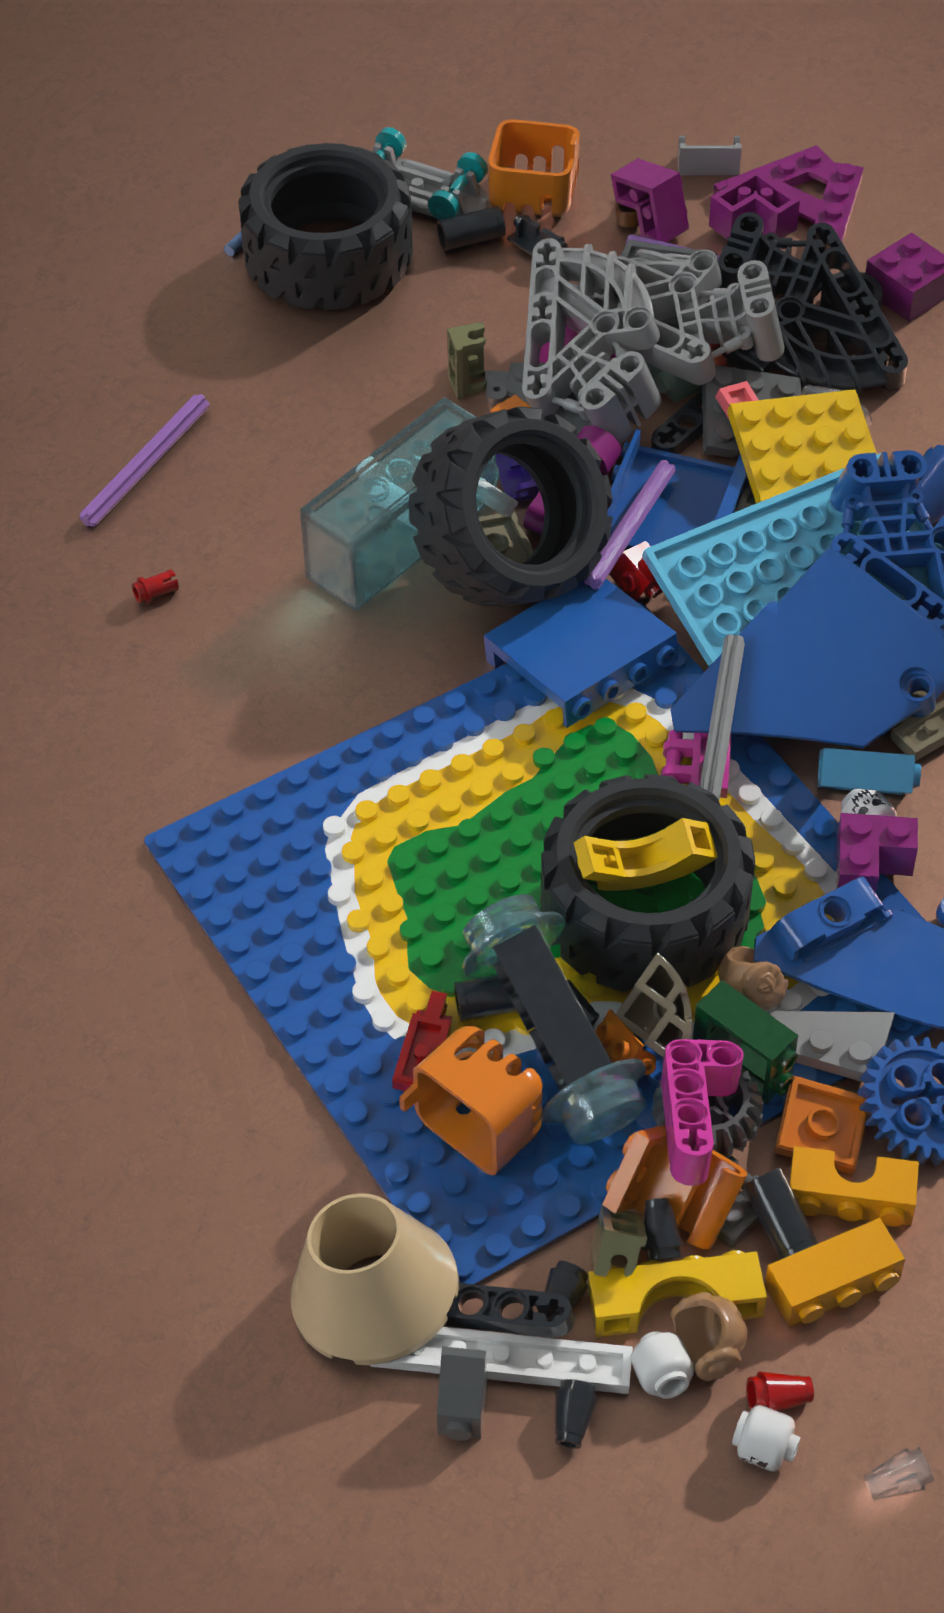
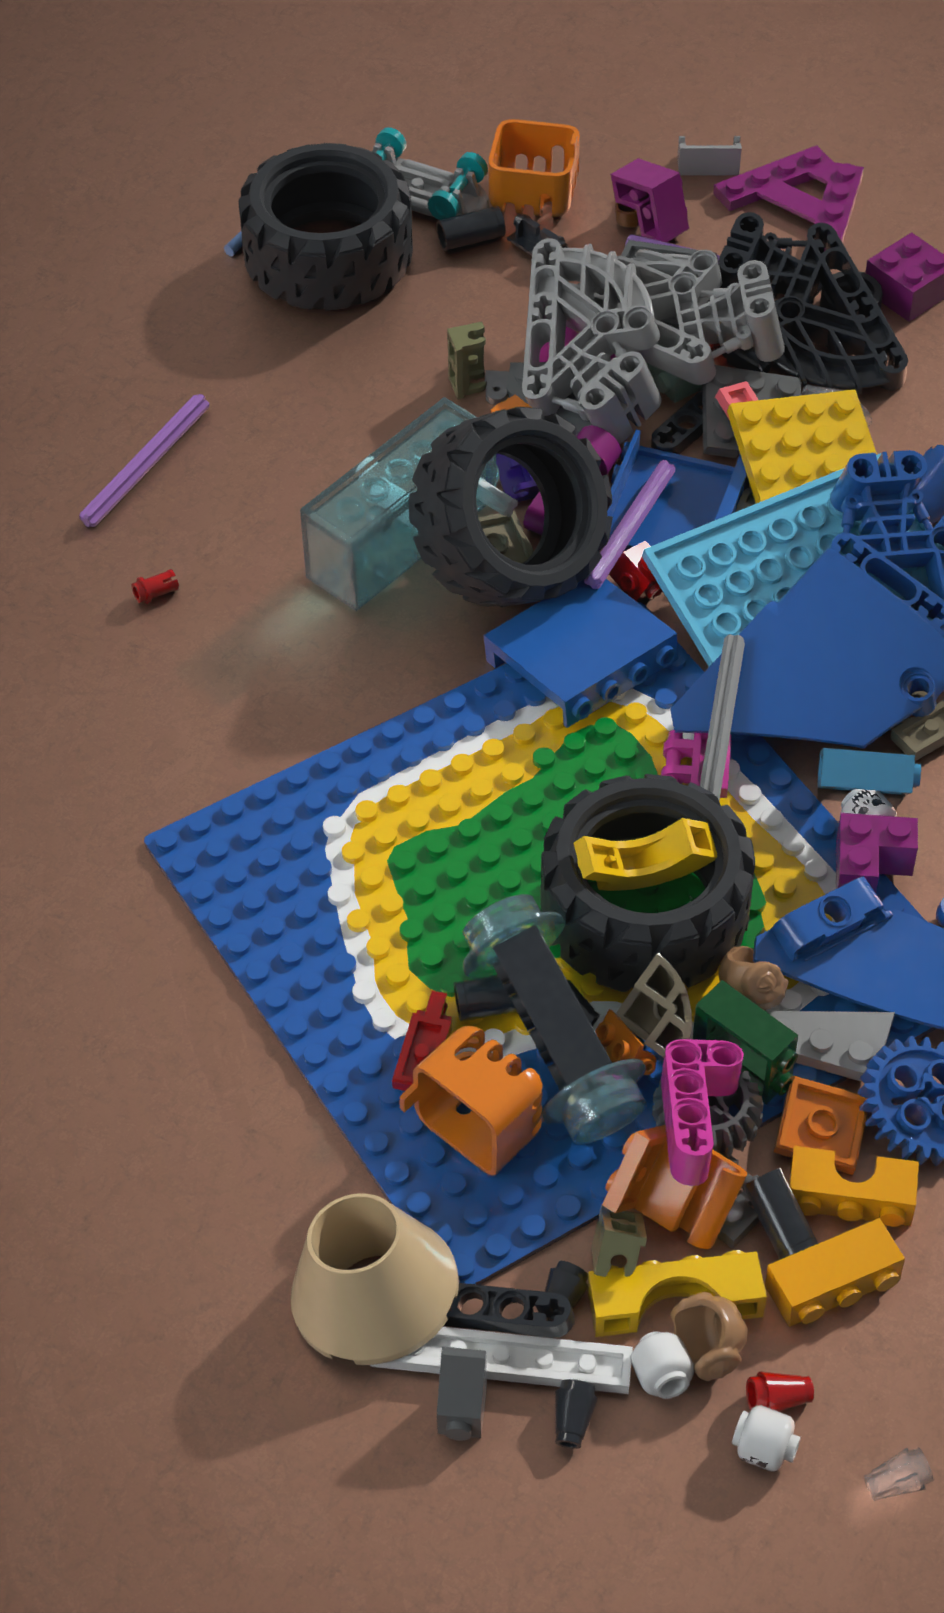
black cone [642,1198,684,1261] -> none
magenta brick [709,170,800,239] -> none

